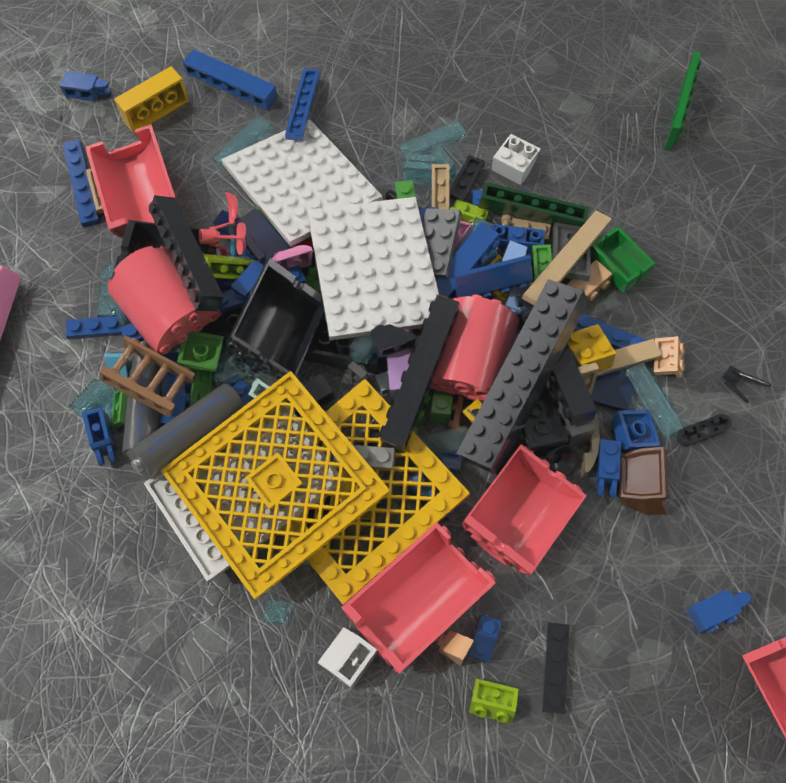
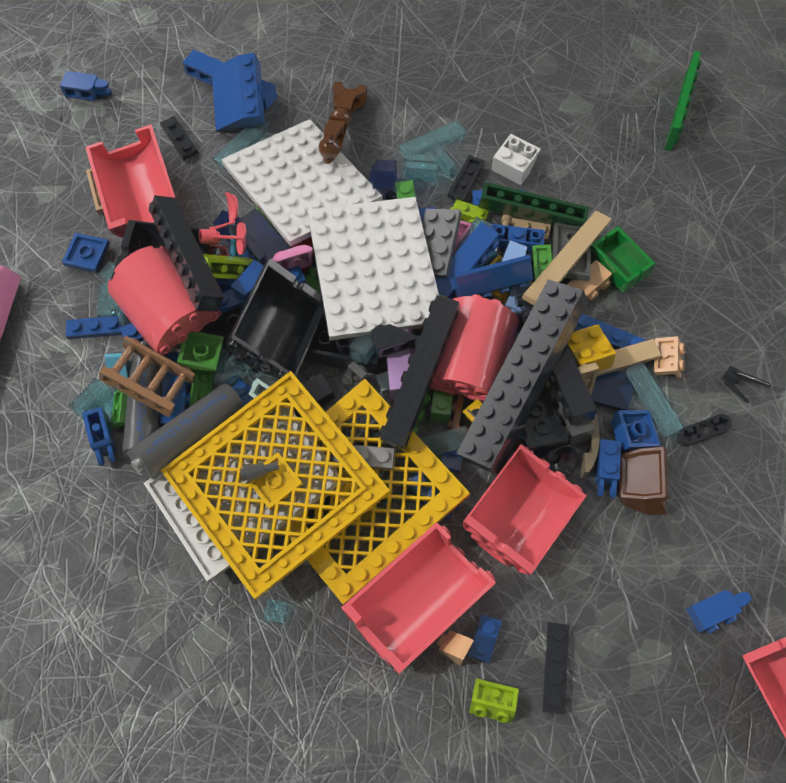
blue plate [62,139,100,227] -> none
yellow brick [114,66,189,134] -> none
blue plate [285,69,320,141] -> none
white slope [318,627,378,689] -> none
tan plate [432,164,449,209] -> none
none -> blue plate [62,233,110,273]
none -> black plate [160,116,199,161]
none -> blue slope [212,53,265,132]
none -> dark grey cone [240,462,279,484]
none -> reddish brown piece [318,81,367,164]
none -> clear blue brick [369,160,397,190]

